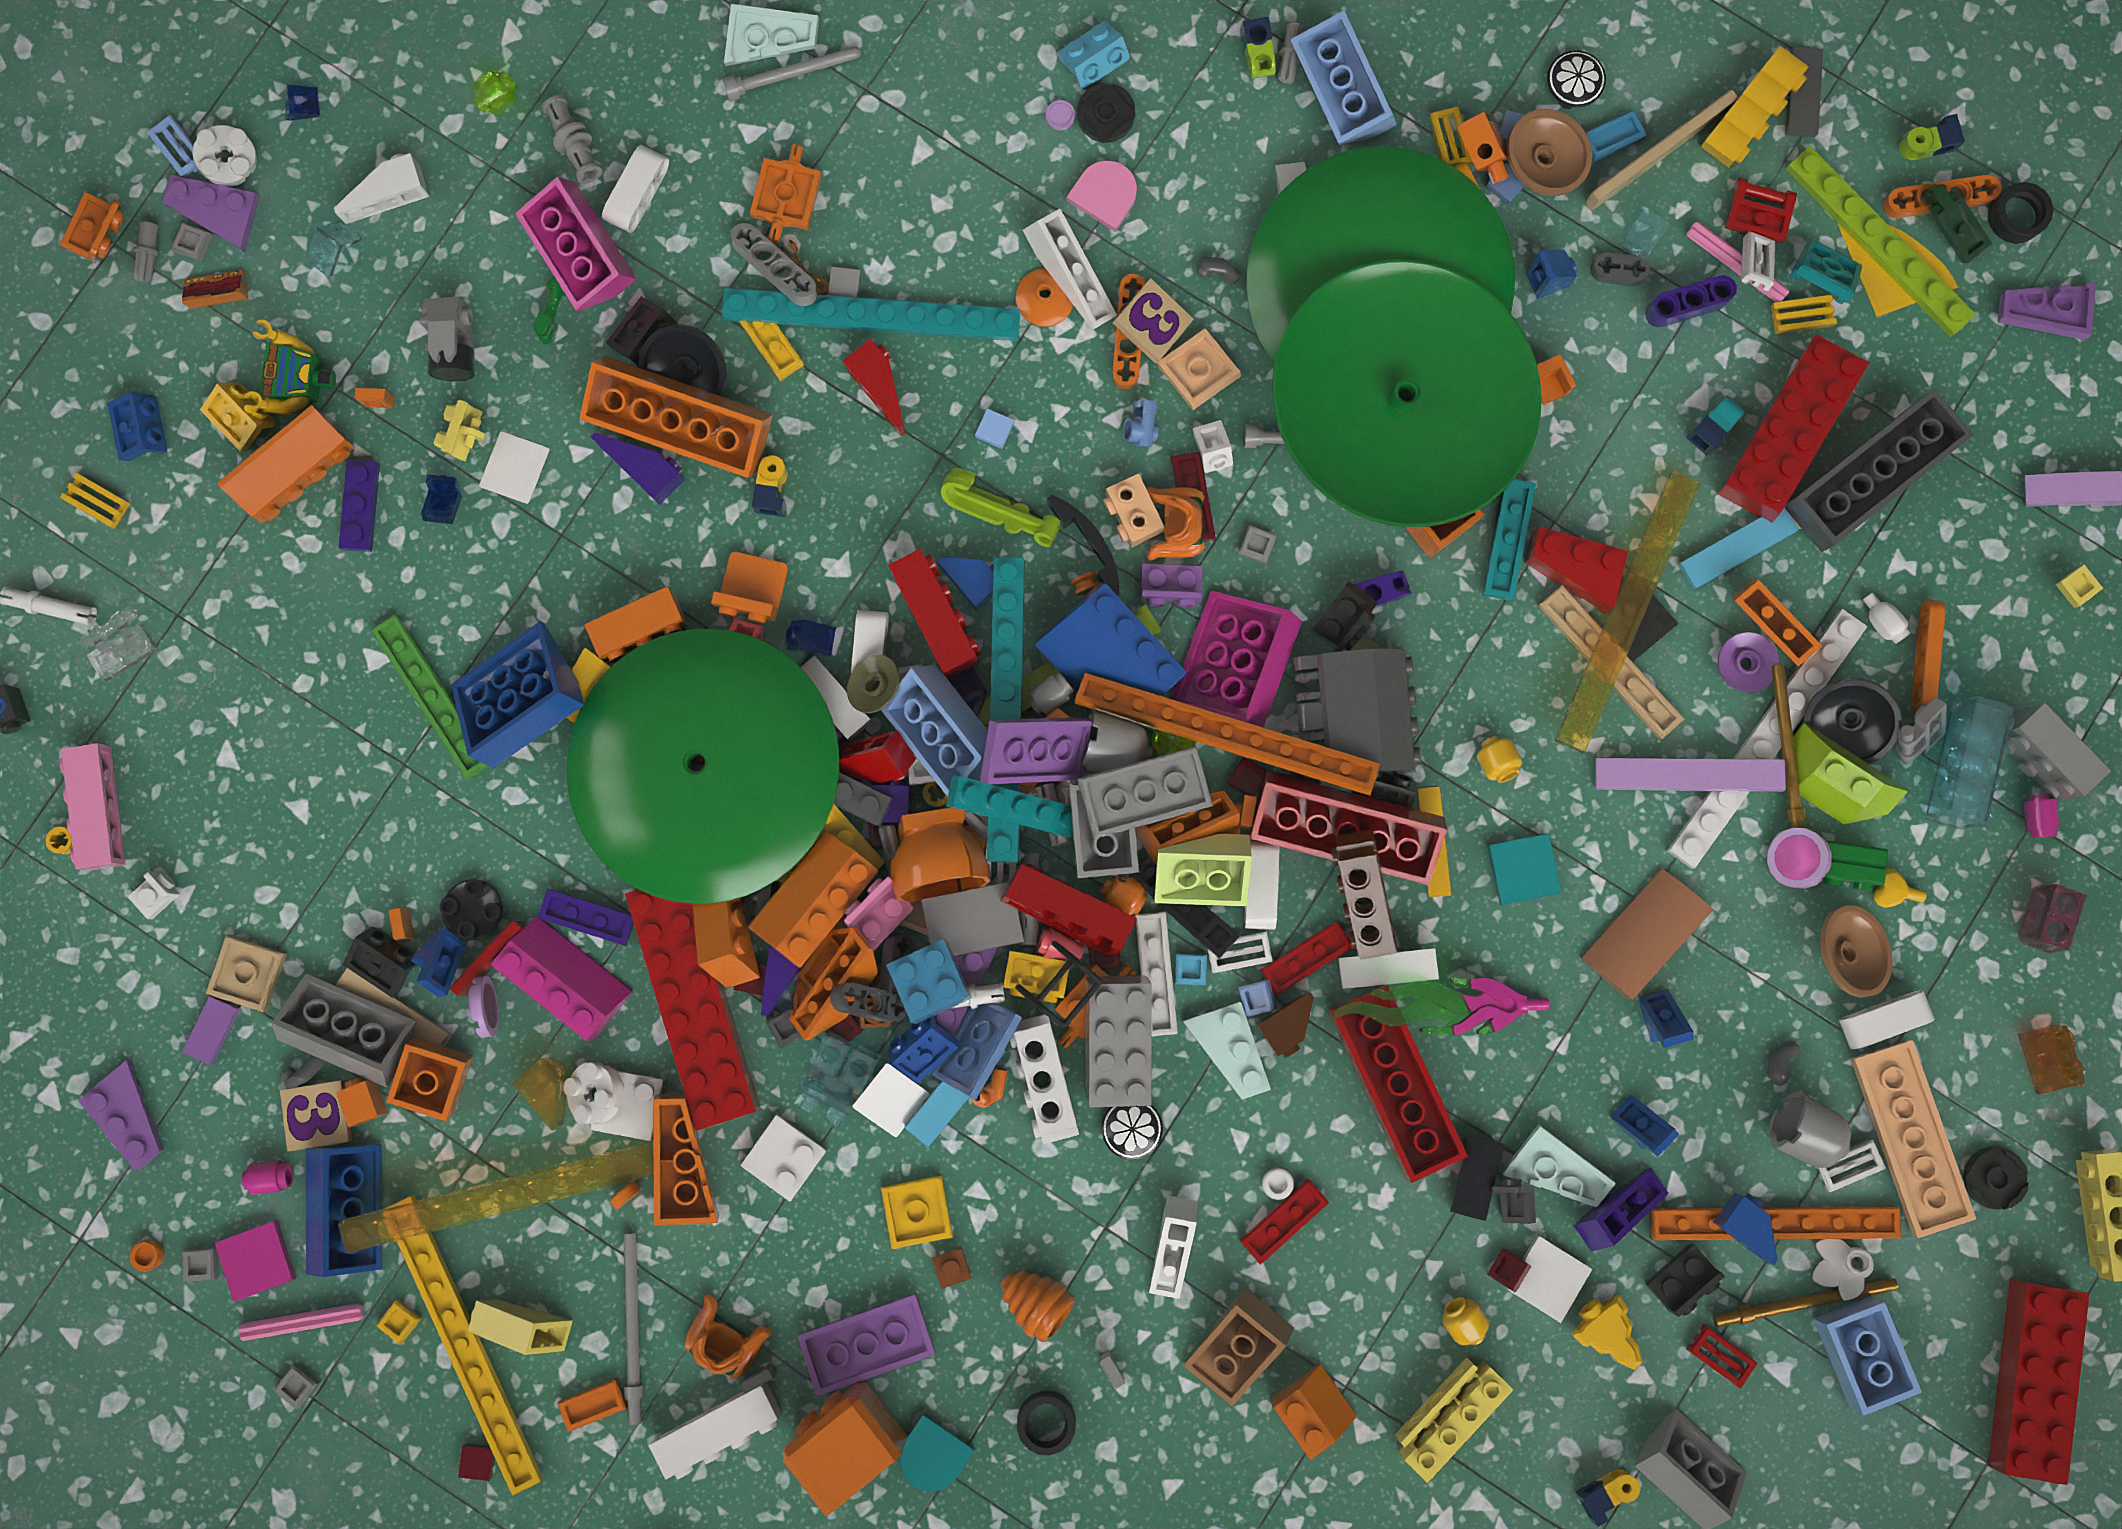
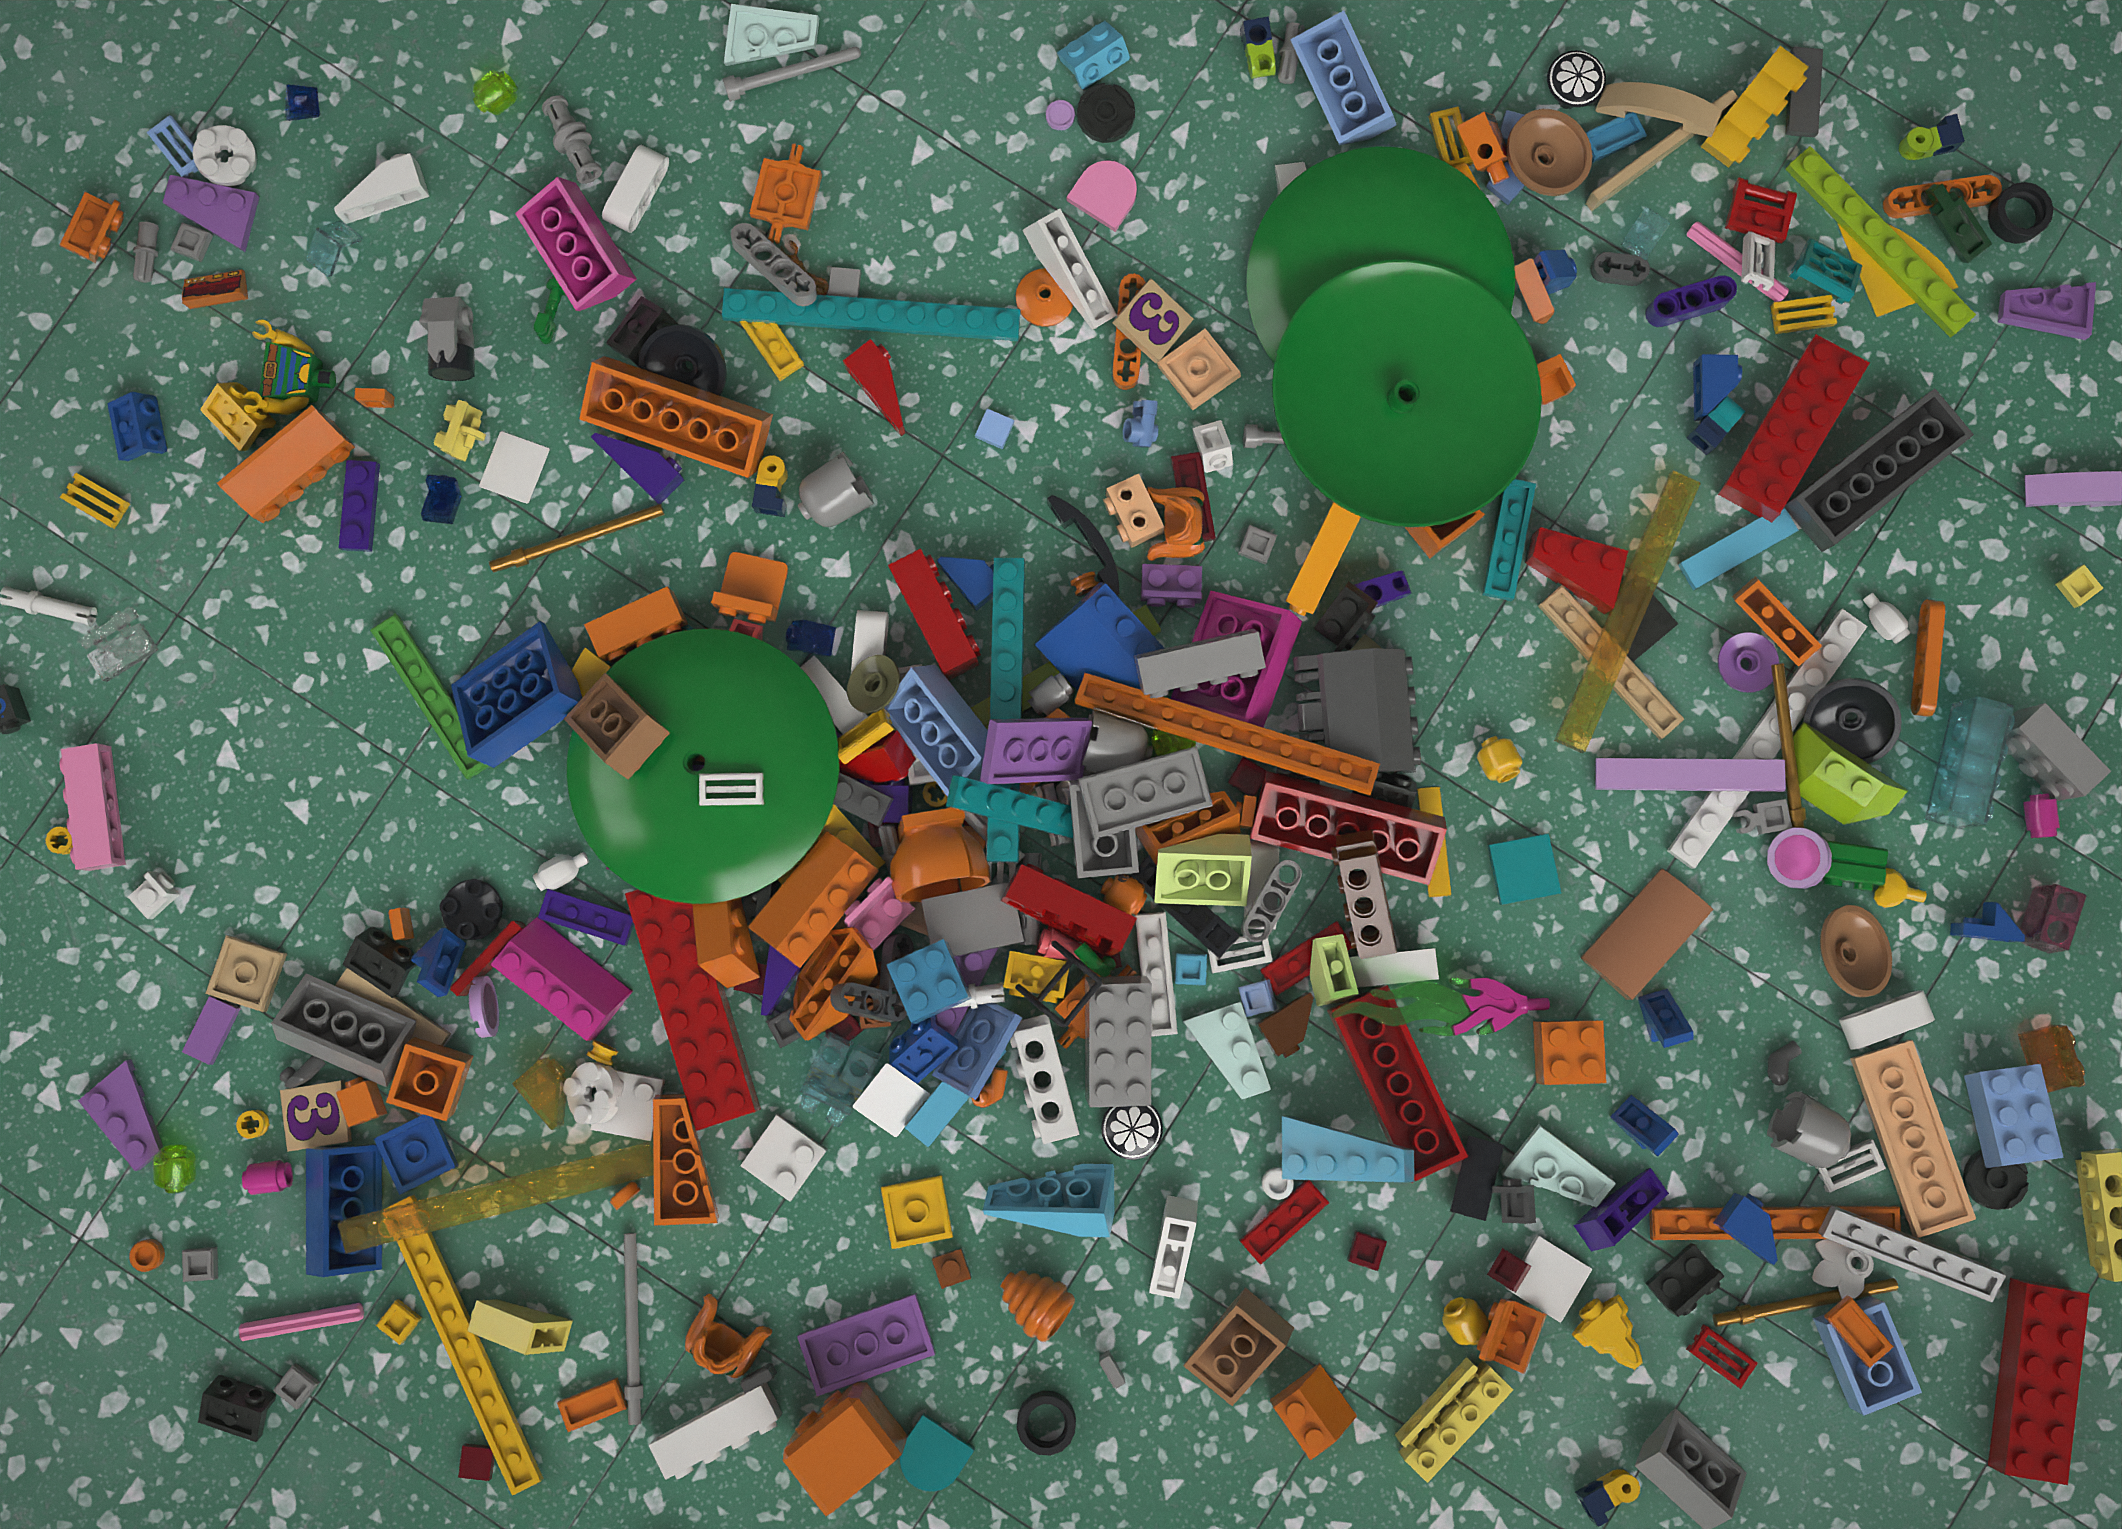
dark pink tile [215,1220,296,1302] -> none
lime piece [941,468,1061,547] -> none
clear blue slope [948,667,988,718] -> none
dark grey arm [1196,257,1242,286] -> none
light grey plate [1898,697,1946,765] -> none
none -> clear neon green head [152,1144,196,1193]
none -> pearl dark grey bracket [198,1375,276,1442]
none -> yellow bush [236,1110,269,1138]
none -> blue plate [374,1114,459,1195]
none -> pearl gold bar [489,504,665,573]
none -> white plant [533,852,589,891]
none -> medium nougat slope [564,673,670,780]
none -> yellow bush [587,1040,618,1066]
none -> white tile [699,773,764,806]
none -> light grey cylinder [798,452,874,527]
none -> yellow tile [838,708,894,764]
none -> medium azure wedge [983,1164,1114,1237]
none -> green arm [1074,942,1116,977]
none -> light grey brick [1134,629,1266,698]
none -> light grey beam [1241,860,1302,942]
none -> medium azure wedge [1282,1116,1414,1182]
none -> light orange slope [1285,502,1361,616]
none -> yellowish green slope [1310,934,1359,1006]
none -> dark red tile [1347,1230,1387,1271]
none -> orange bracket [1477,1298,1547,1374]
none -> orange slope [1514,258,1555,324]
none -> orange brick [1533,1020,1607,1085]
none -> tan slope [1596,82,1722,137]
none -> blue slope [1693,354,1742,421]
none -> light grey plate [1733,799,1792,835]
none -> light grey plate [1818,1205,2006,1303]
none -> orange tile [1824,1295,1894,1367]
none -> blue slope [1950,902,2025,942]
none -> light blue brick [1964,1064,2064,1168]

